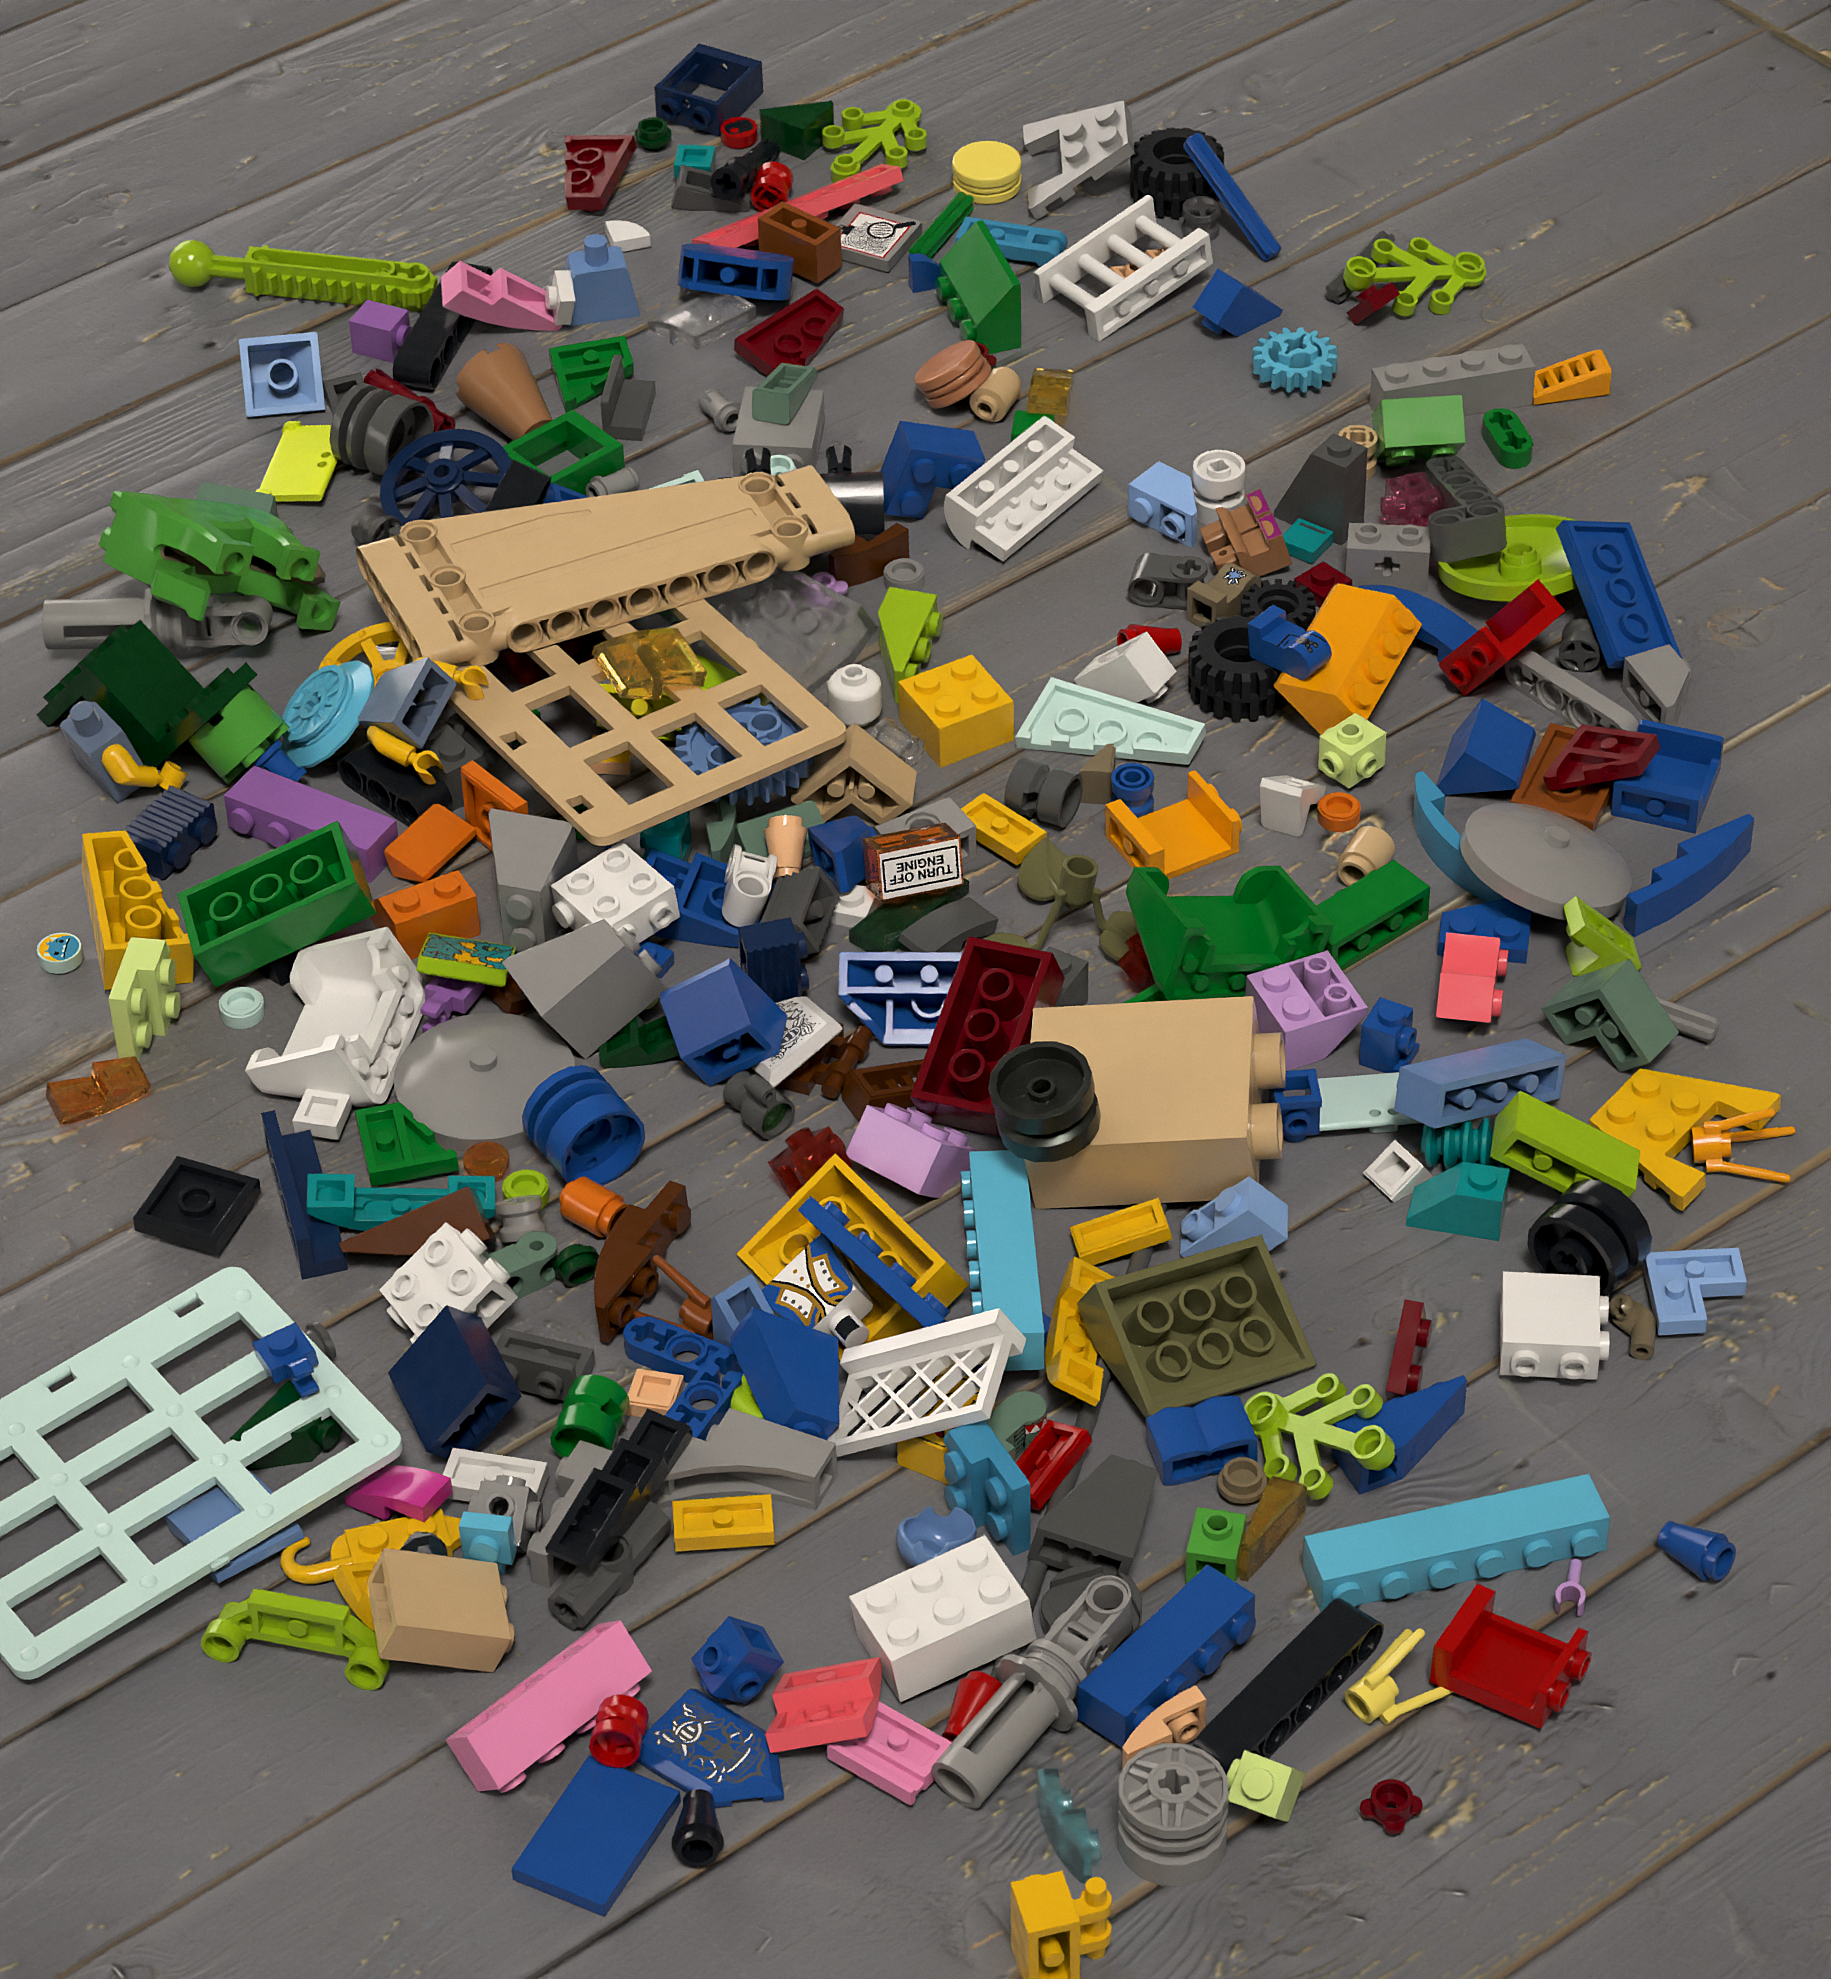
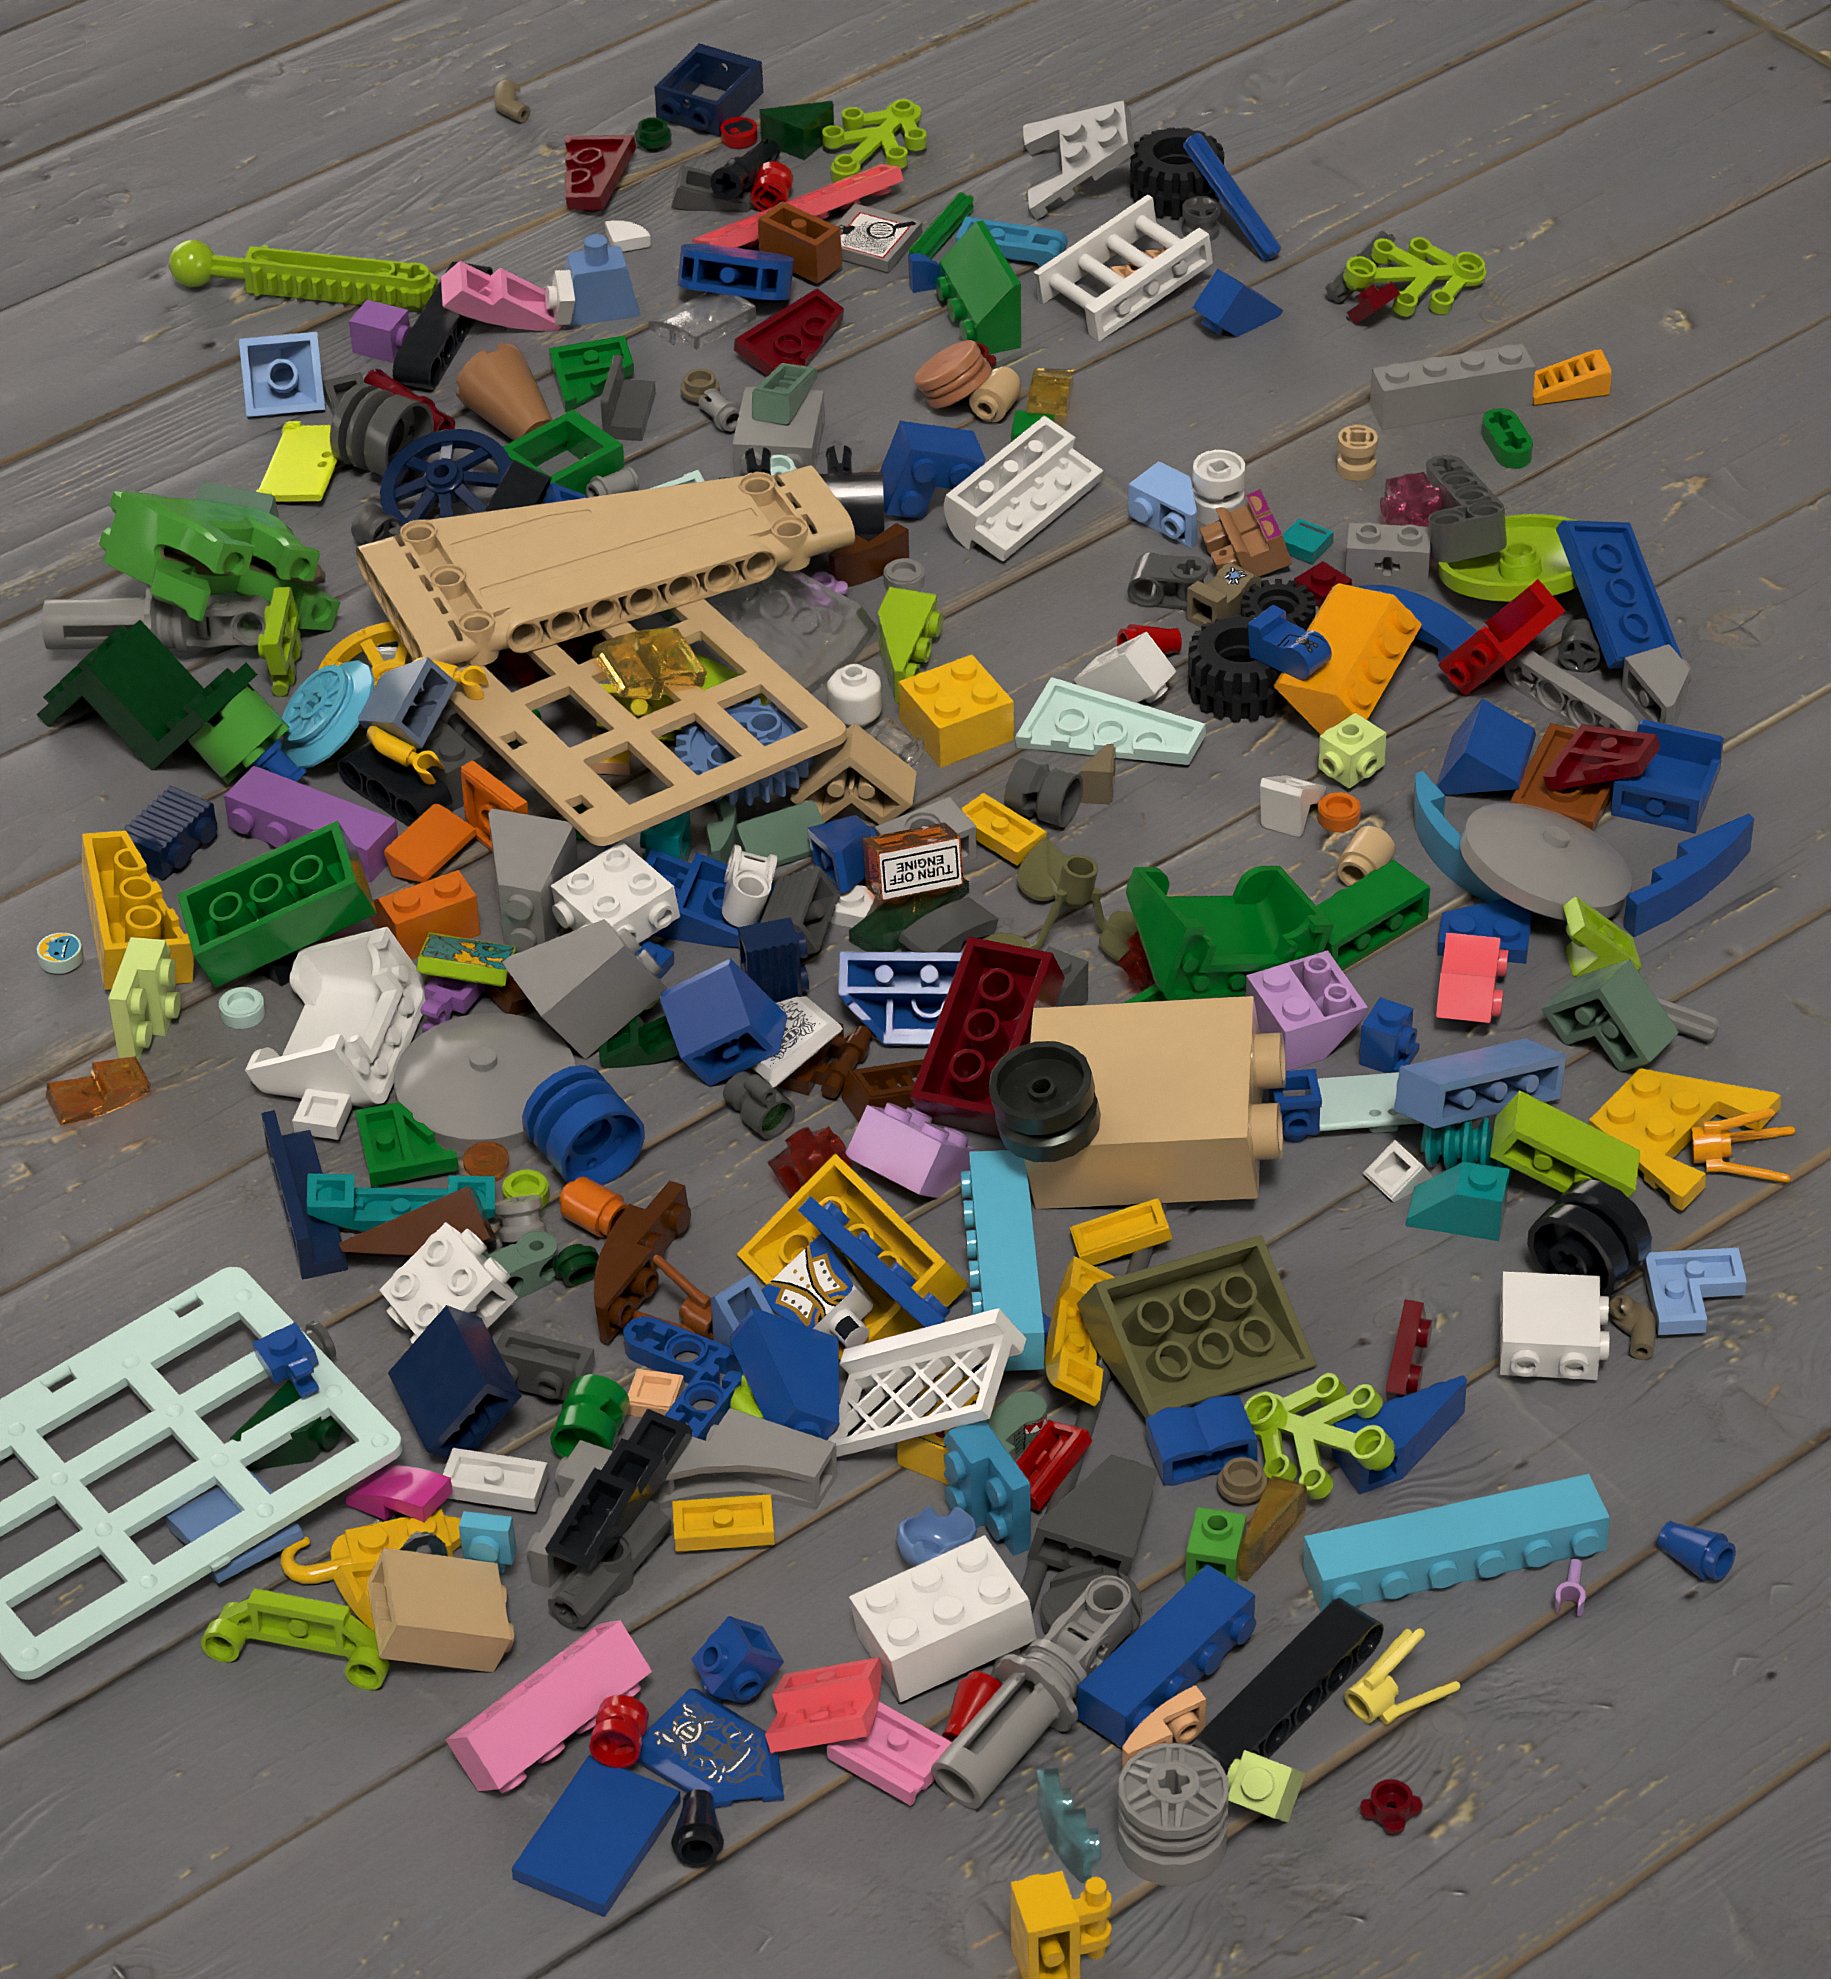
sand blue torso [60,701,188,804] -> none
black plate [133,1156,261,1255] -> none
light grey brick [468,1475,543,1554] -> none
teal plate [673,144,716,178] -> none
light nougat cone [764,815,807,881] -> none
light yellow head [952,141,1022,205] -> none
light orange panel [1105,770,1242,879] -> none
blue wheel [1111,763,1154,818] -> none
light blue slope [1180,1176,1288,1257] -> none
medium azure gear [1252,327,1338,393] -> none
dark grey slope [1274,433,1368,546] -> none
bright green brick [1372,395,1466,467] -> none
red panel [1429,1584,1592,1729] -> none
none -> lime plate [258,587,302,697]
none -> dark tan arm [495,79,530,123]
none -> dark tan plate [680,368,720,404]

